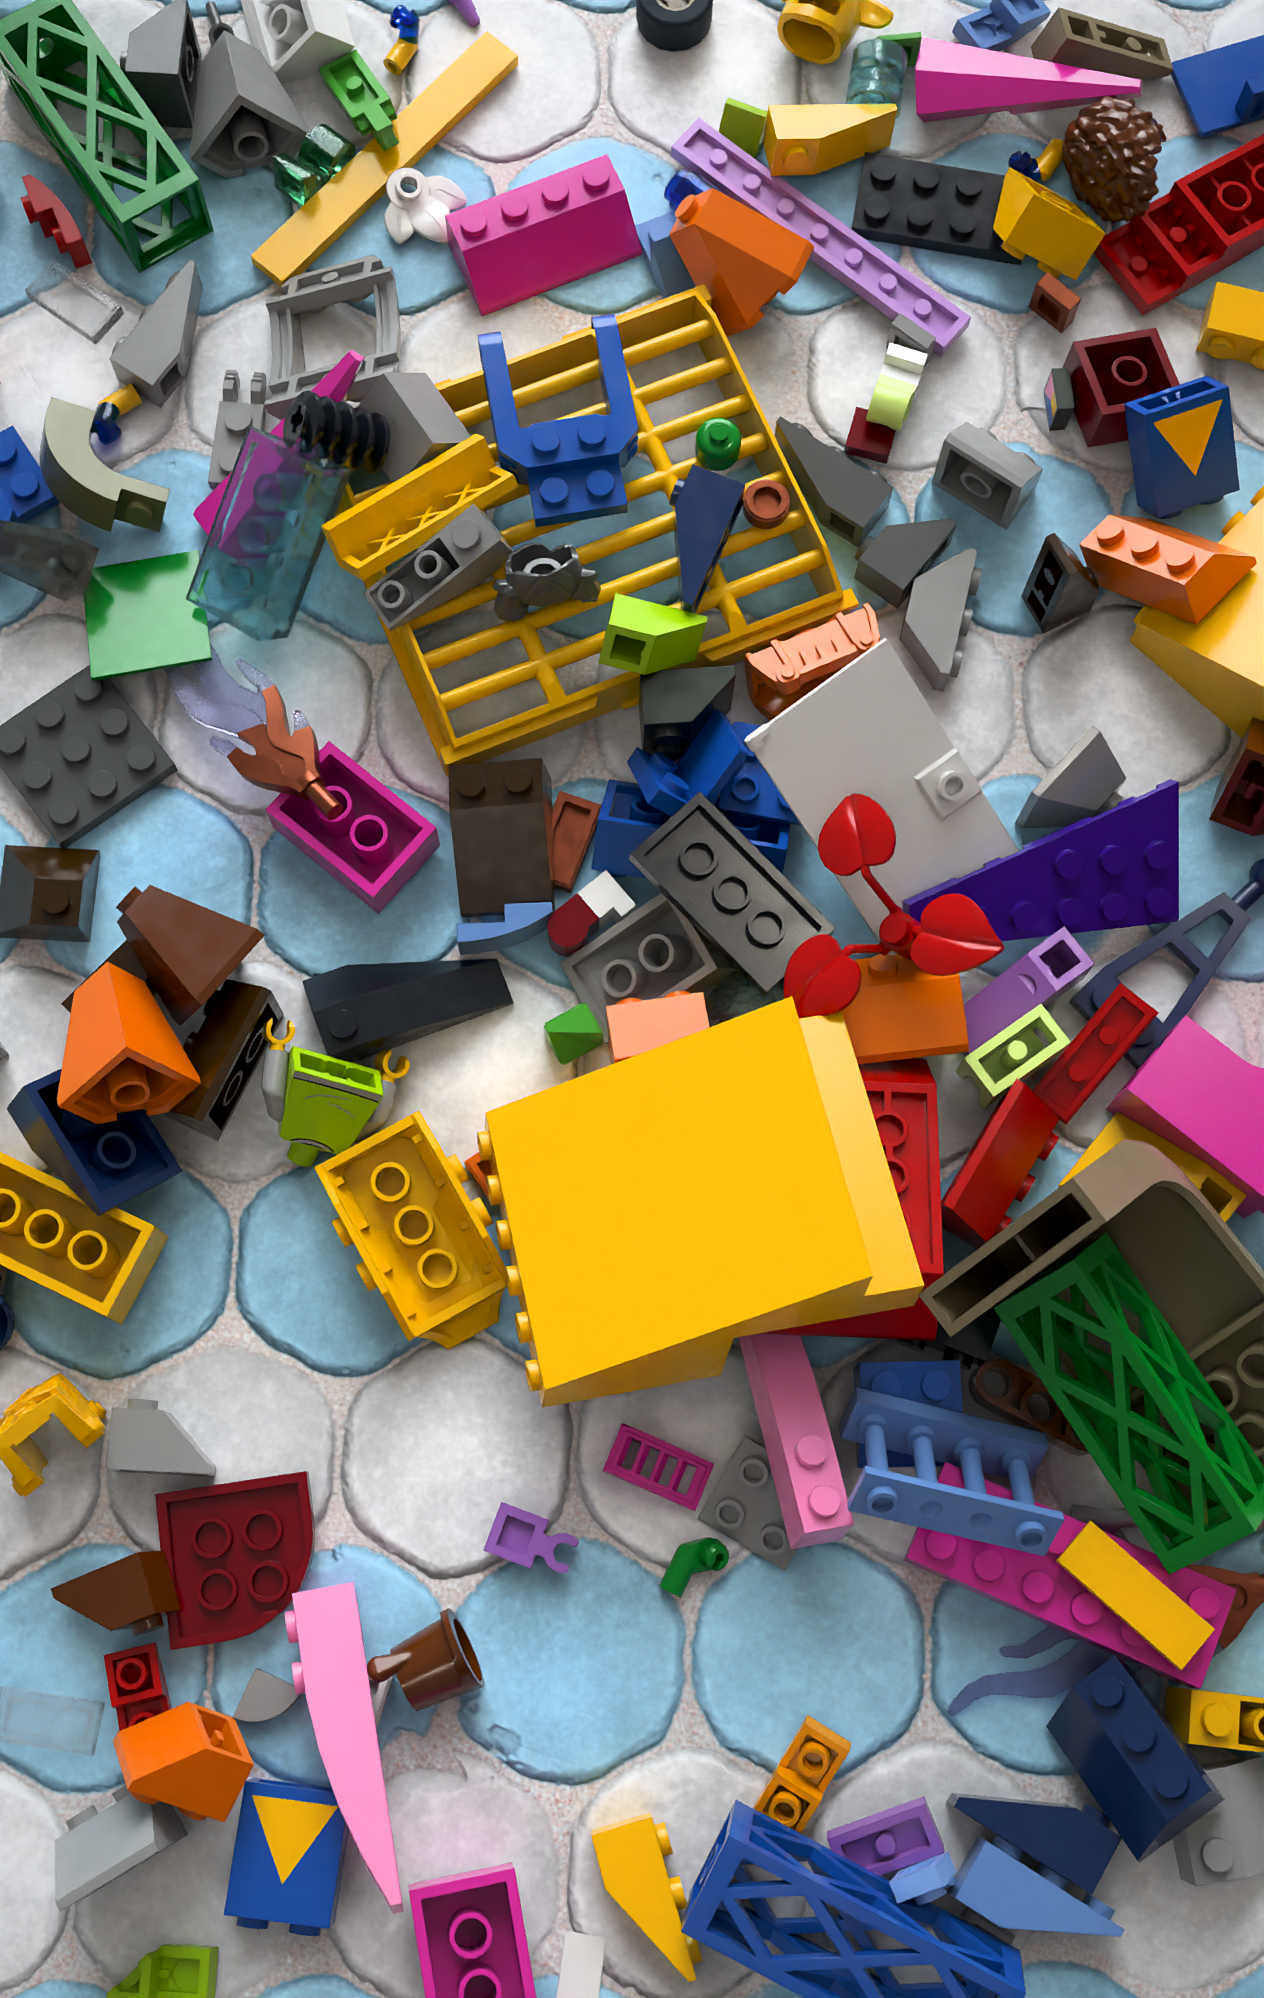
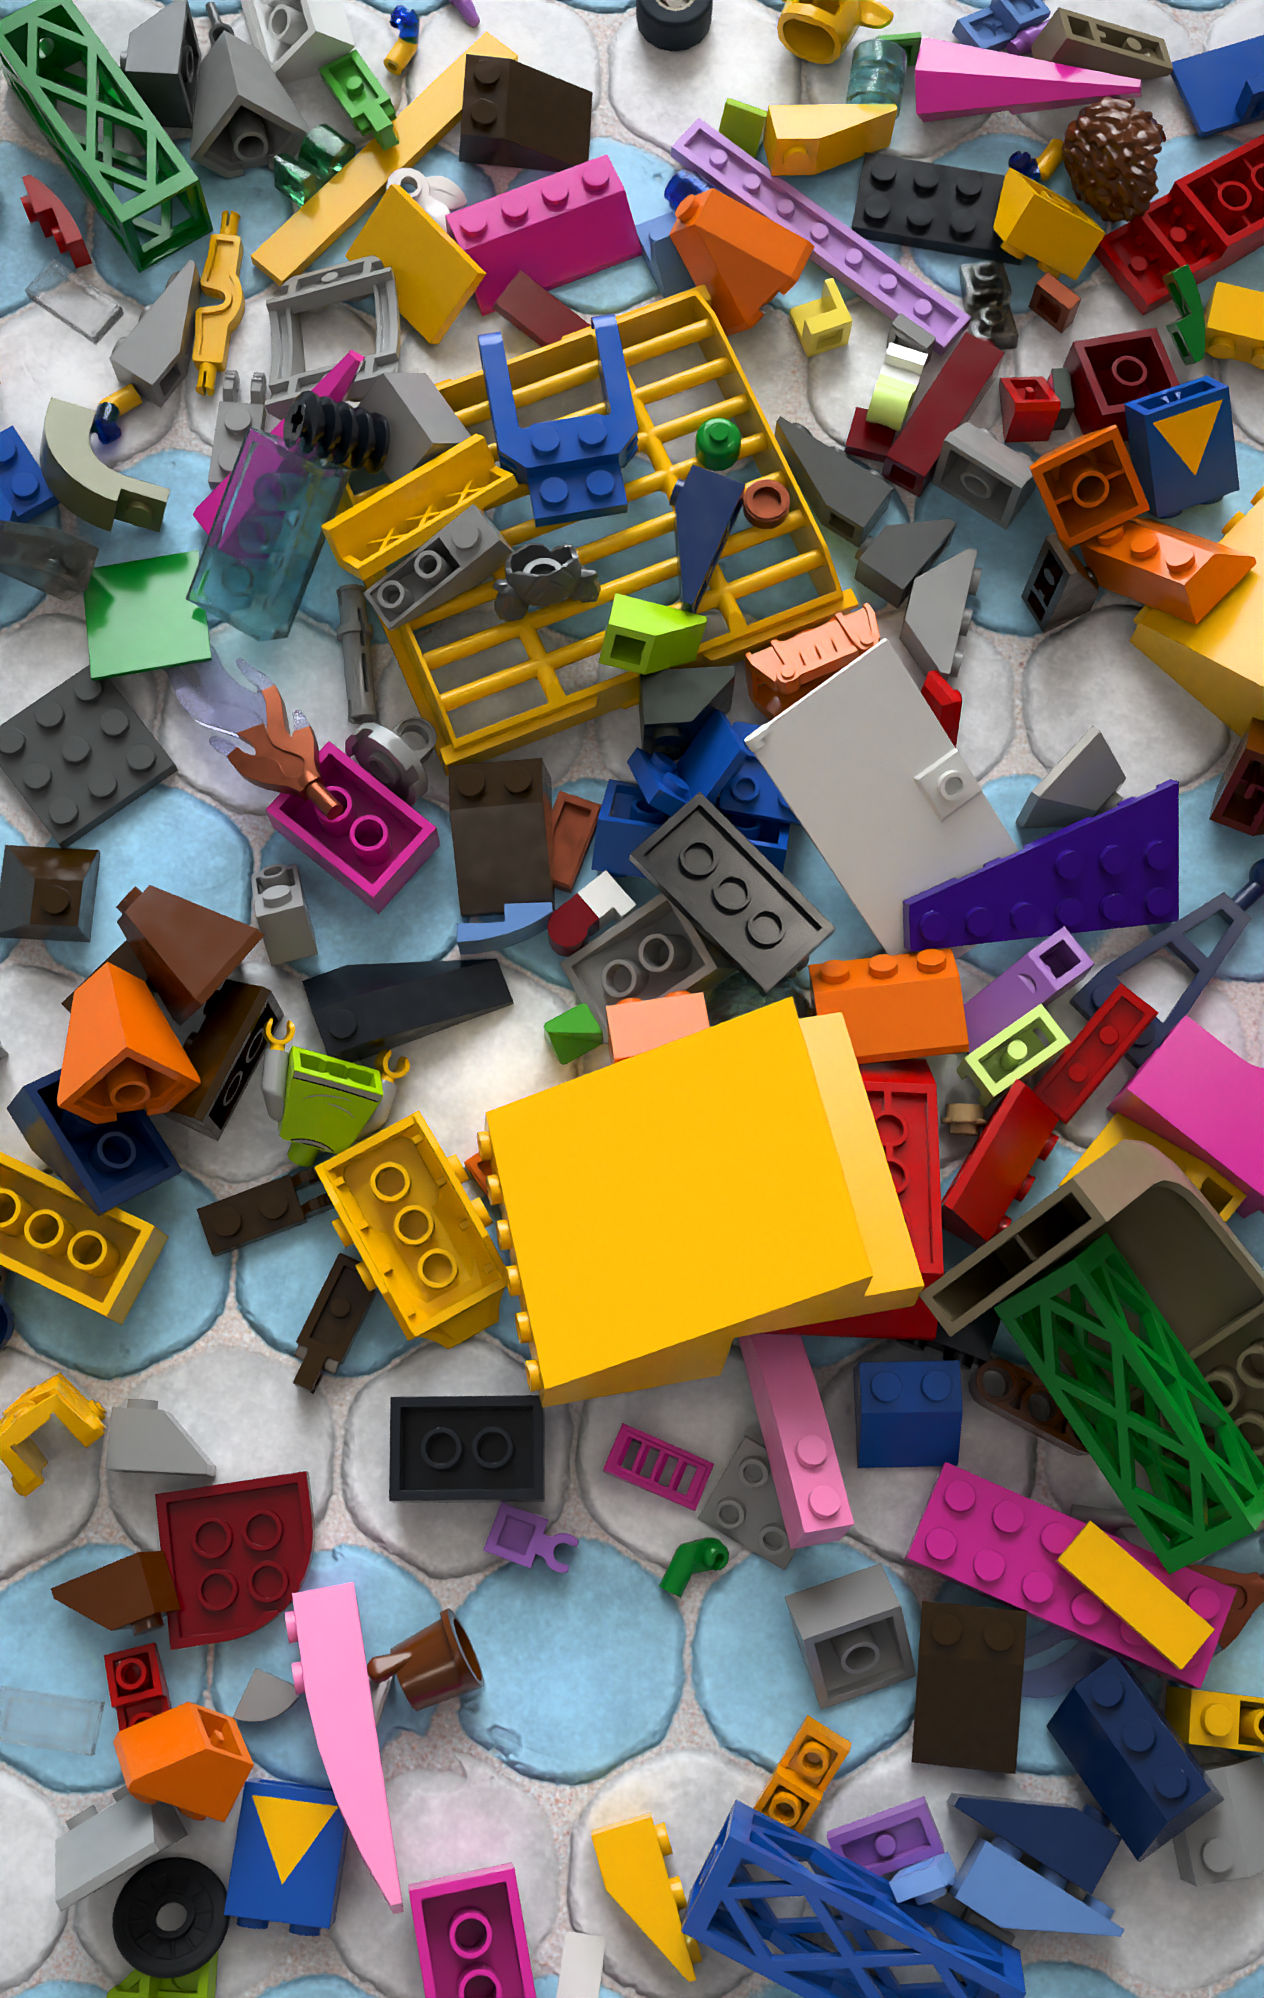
red plant [783,793,1004,1019] -> none
medium blue fence [839,1388,1064,1556] -> none
none -> black wheel [112,1857,230,1978]
none -> yellow piece [192,210,245,396]
none -> dark brown hinge [197,1167,335,1257]
none -> light grey slope [251,863,318,967]
none -> dark brown hinge [293,1253,379,1394]
none -> light grey pin [336,584,378,724]
none -> yellow tile [345,184,486,344]
none -> light grey tile [345,716,437,807]
none -> black brick [389,1395,545,1503]
none -> dark brown slope [459,54,593,172]
none -> dark red tile [492,270,591,347]
none -> light grey slope [785,1563,917,1710]
none -> light yellow panel [789,278,853,358]
none -> dark red brick [881,331,1005,497]
none -> dark brown slope [911,1601,1027,1774]
none -> red piece [920,670,963,748]
none -> tan plate [940,1103,989,1136]
none -> clear smoke slope [959,260,1019,350]
none -> red slope [999,376,1061,443]
none -> medium lavender piece [1006,19,1050,56]
none -> orange slope [1029,425,1150,548]
none -> green slope [1162,264,1205,365]

